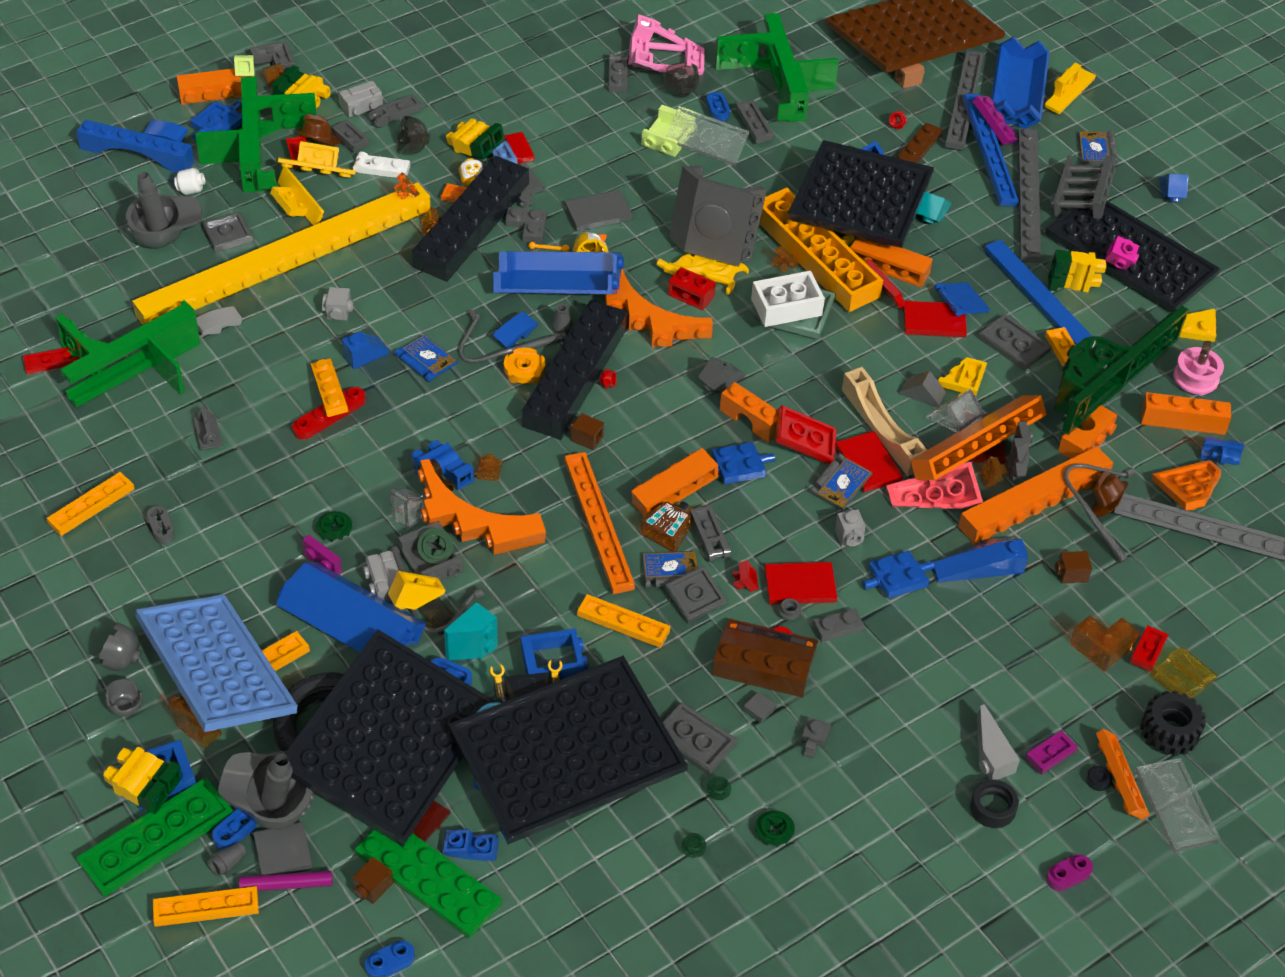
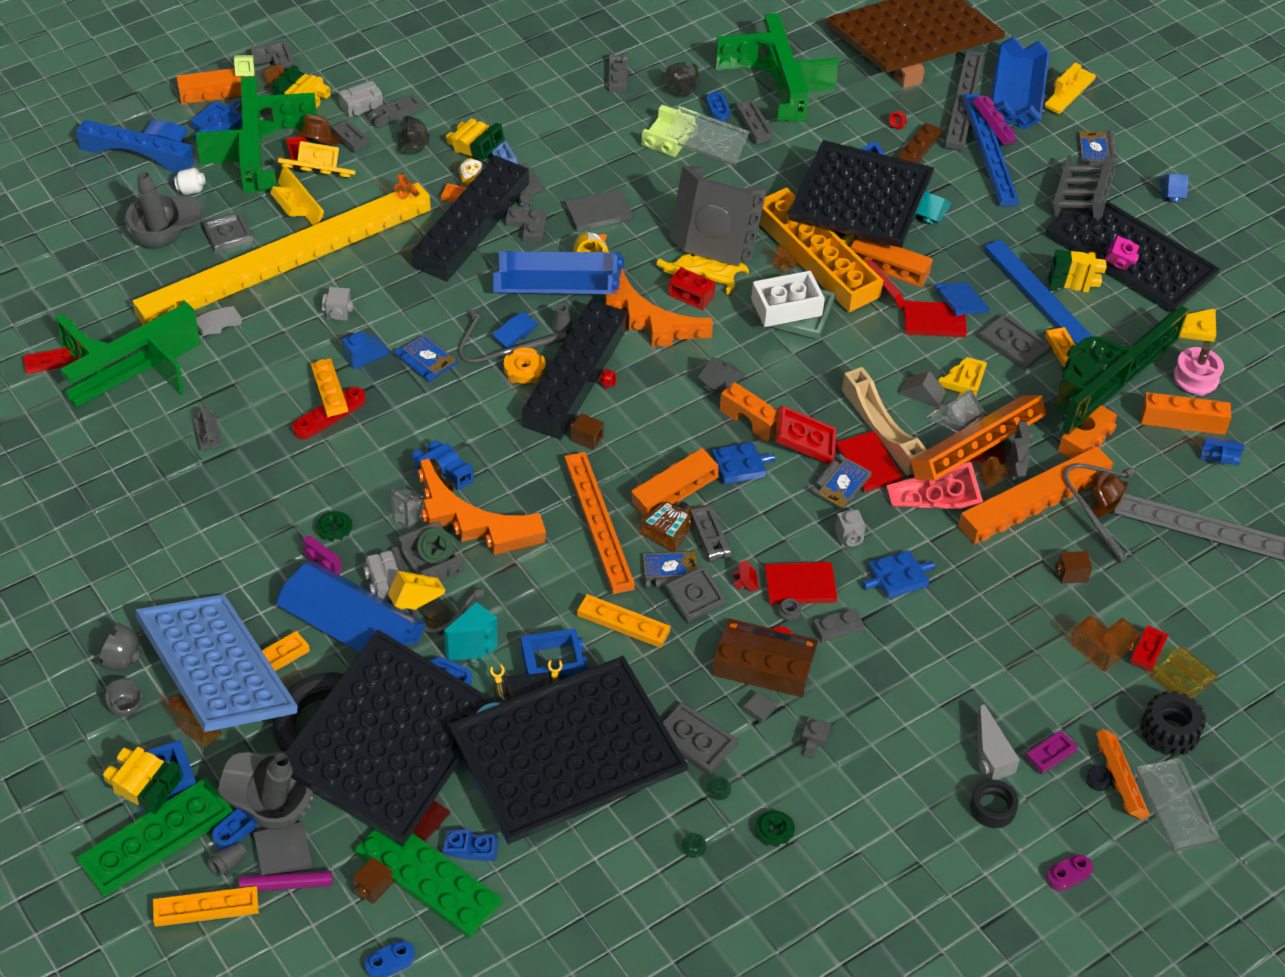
light orange plate [46,472,135,536] -> none
dark grey beam [147,506,175,544] -> none
white plate [353,152,410,179] -> none
clear orange tile [421,207,441,235] -> none
clear orange tile [477,454,502,481] -> none
red tile [504,132,534,164] -> none
light orange hinge [528,242,570,252] -> none
bright pink windscreen [628,14,705,76] -> none
blue wedge [933,536,1028,582] -> none
dark grey plate [1018,128,1041,264] -> none
orange plate [1152,460,1221,511] -> none

